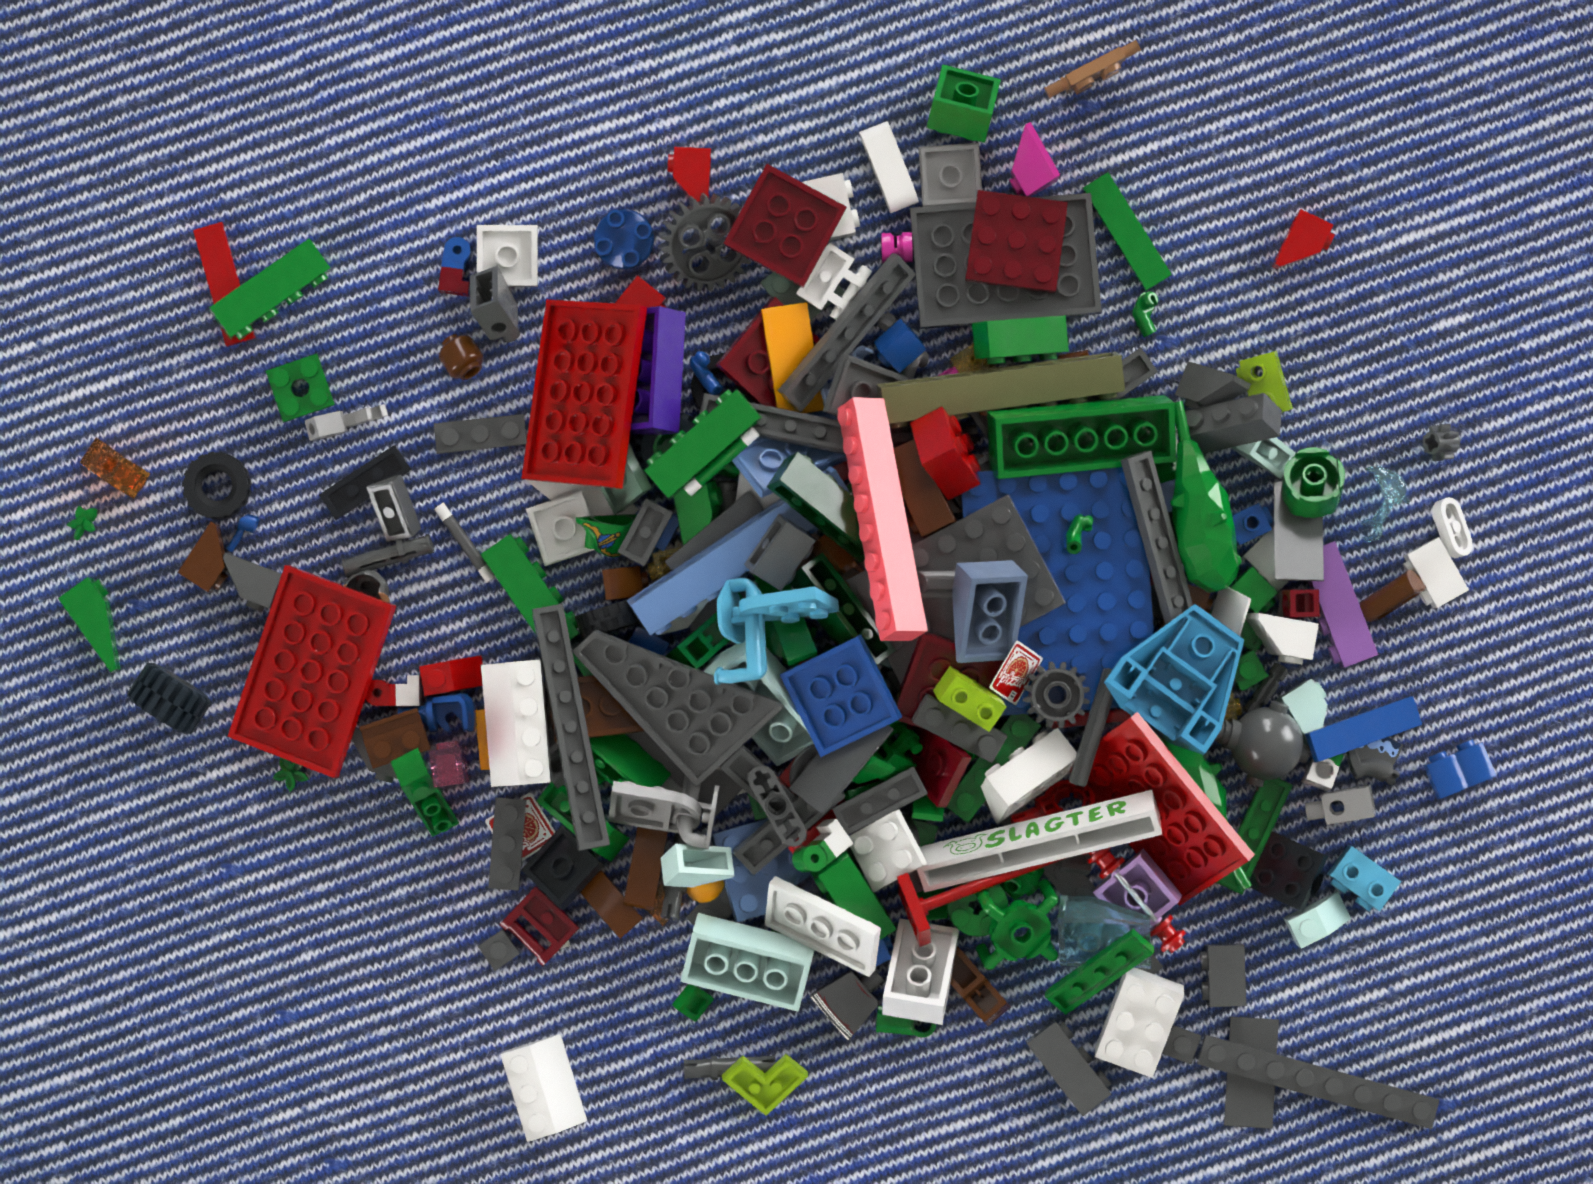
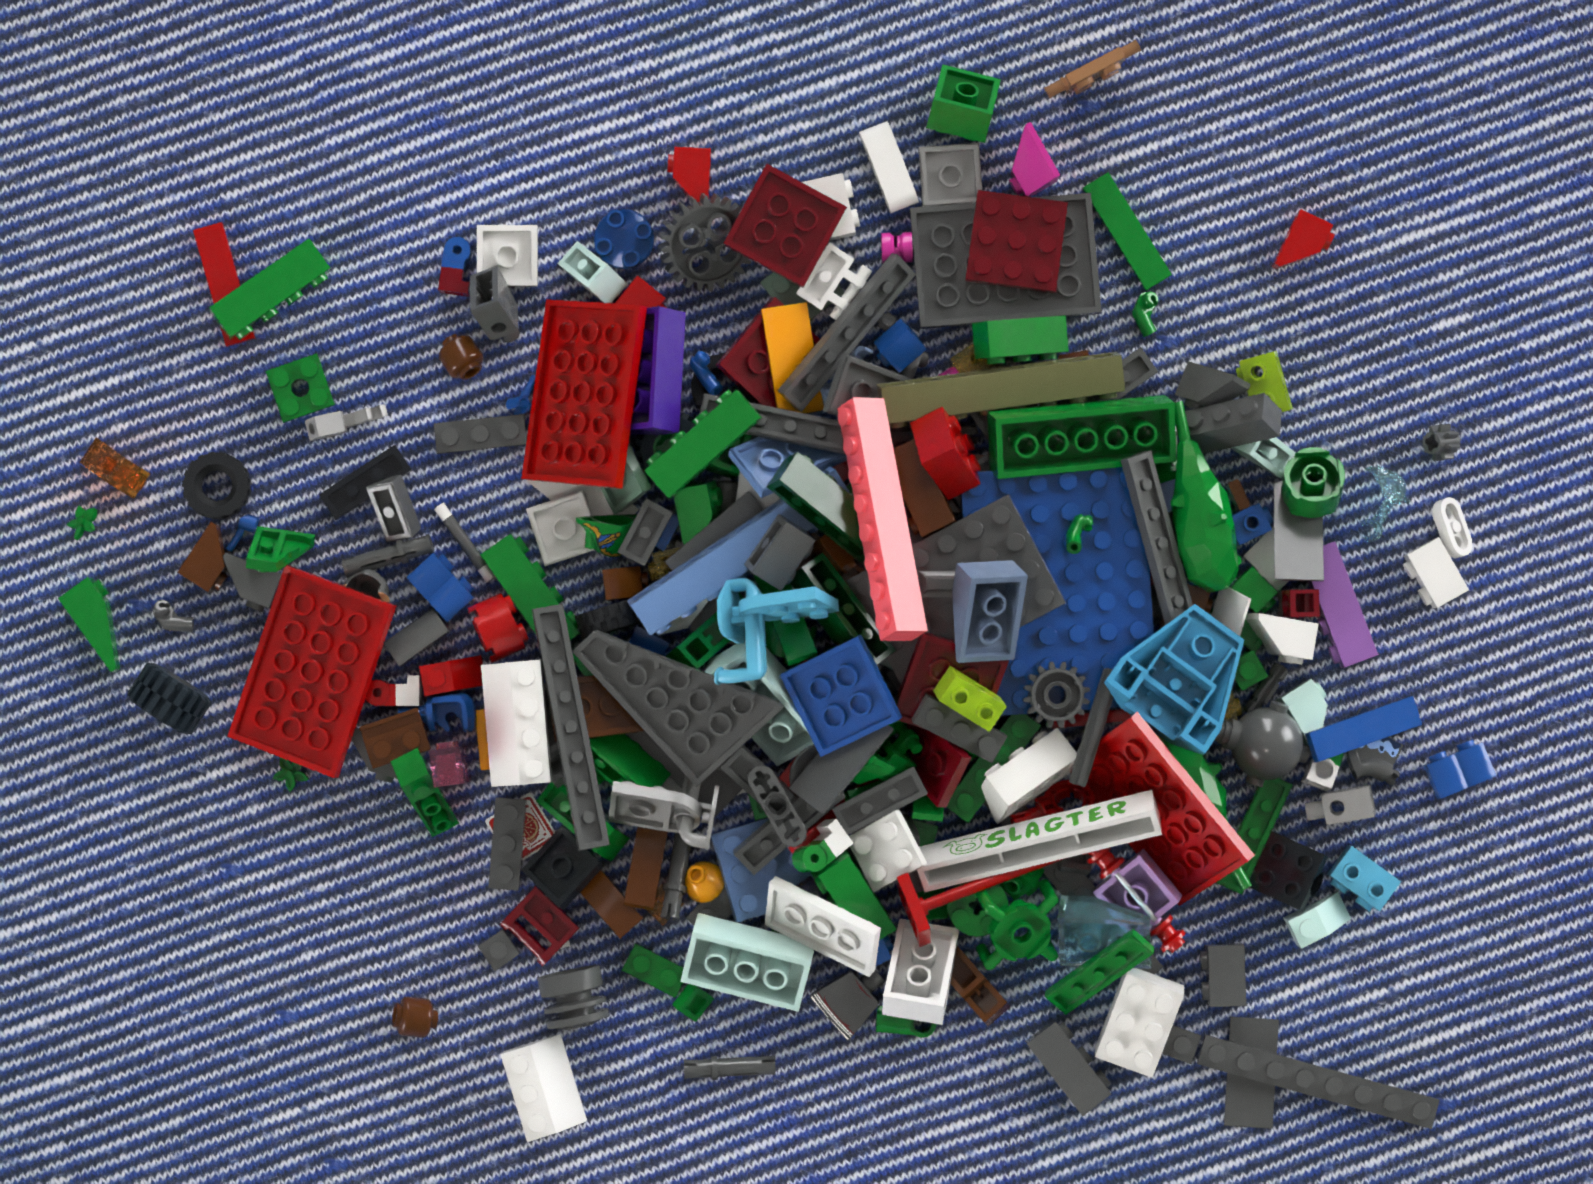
light aqua slope [661,844,735,888] -> none
green bar [683,427,760,496] -> none
lime tile [722,1054,808,1116] -> none
sticker [989,640,1043,705] -> none
reddish brown brick [1360,570,1426,622] -> none
none -> dark grey arm [153,600,194,632]
none -> green wing [246,526,315,573]
none -> dark grey brick [384,608,452,667]
none -> reddish brown head [392,996,438,1038]
none -> blue brick [406,553,475,622]
none -> red brick [467,593,529,663]
none -> blue hand [506,375,535,415]
none -> dark grey wheel [537,965,610,1030]
none -> light aqua slope [557,241,628,303]
none -> green plate [622,943,684,998]
none -> reddish brown tile [1225,479,1250,512]

